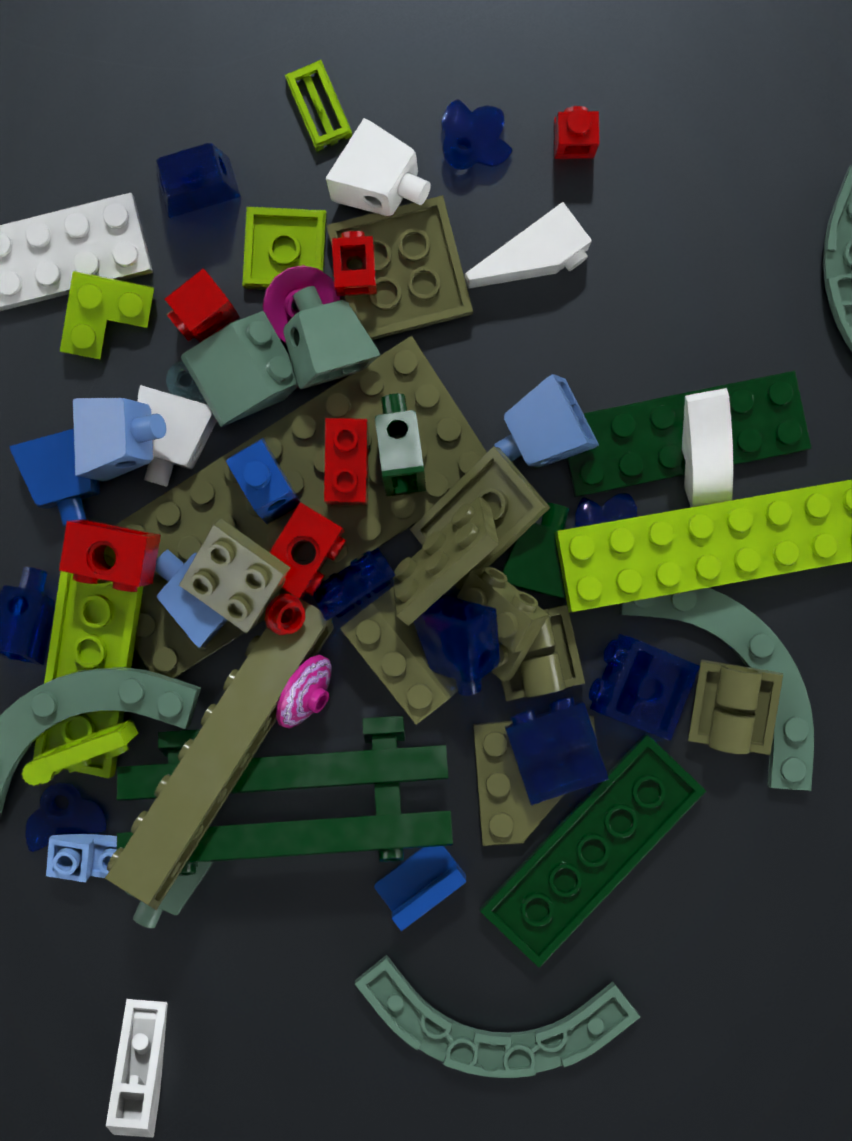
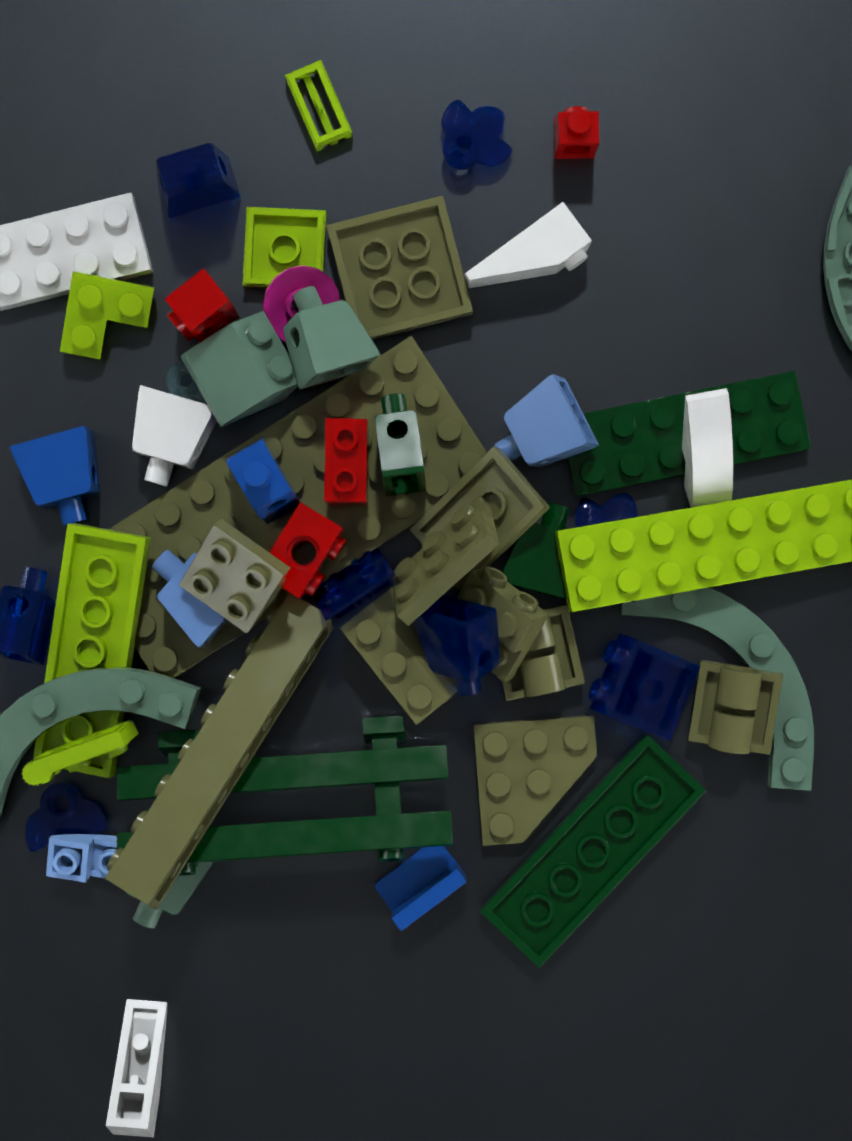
red brick [59,519,161,592] -> none
medium blue torso [73,398,166,481] -> none
red plate [265,594,305,635] -> none
dark pink dish [276,655,332,729] -> none
white torso [326,118,430,216] -> none
red brick [332,231,377,296] -> none
sand green plate [354,955,640,1078] -> none
clear blue plate [504,696,609,805] -> none

